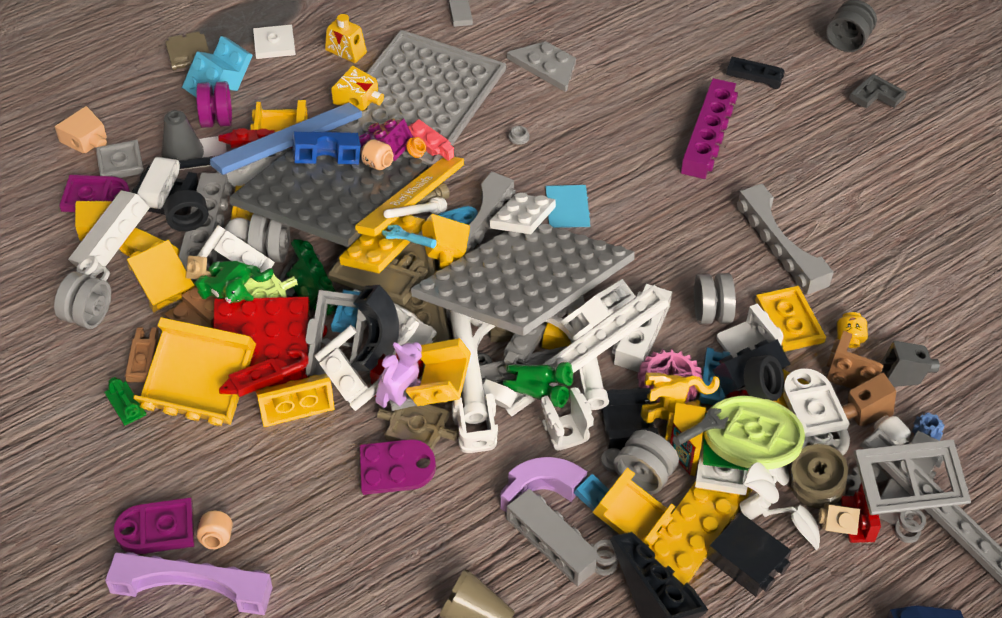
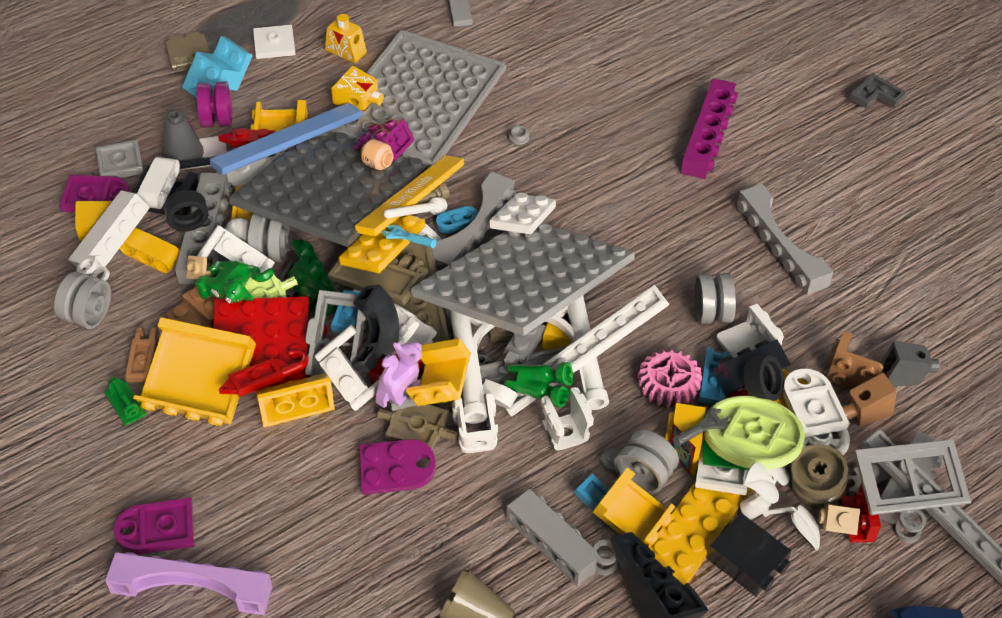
light nougat torso [55,106,107,153] -> none
yellow panel [127,240,195,313] -> none
light nougat head [197,510,233,549] -> none
blue arch [293,131,361,164] -> none
light orange plate [406,137,426,158] -> none
coral hinge [408,120,454,161] -> none
yellow torso [422,214,470,269] -> none
lavender arch [500,457,587,513] -> none
light grey wing [507,41,576,92] -> none
medium azure window [546,185,590,228] -> none
white hinge [560,279,636,342] -> none
black panel [601,388,659,450] -> none
white brick [612,284,672,372] -> none
yellow animal [641,372,720,423] -> none
black plate [726,57,785,89] -> none
yellow plate [755,286,826,352] -> none
dark grey wheel [826,0,877,52] -> none
yellow head [837,312,868,348] -> none
white head [874,415,911,445] -> none
medium blue gear [912,413,945,441] -> none

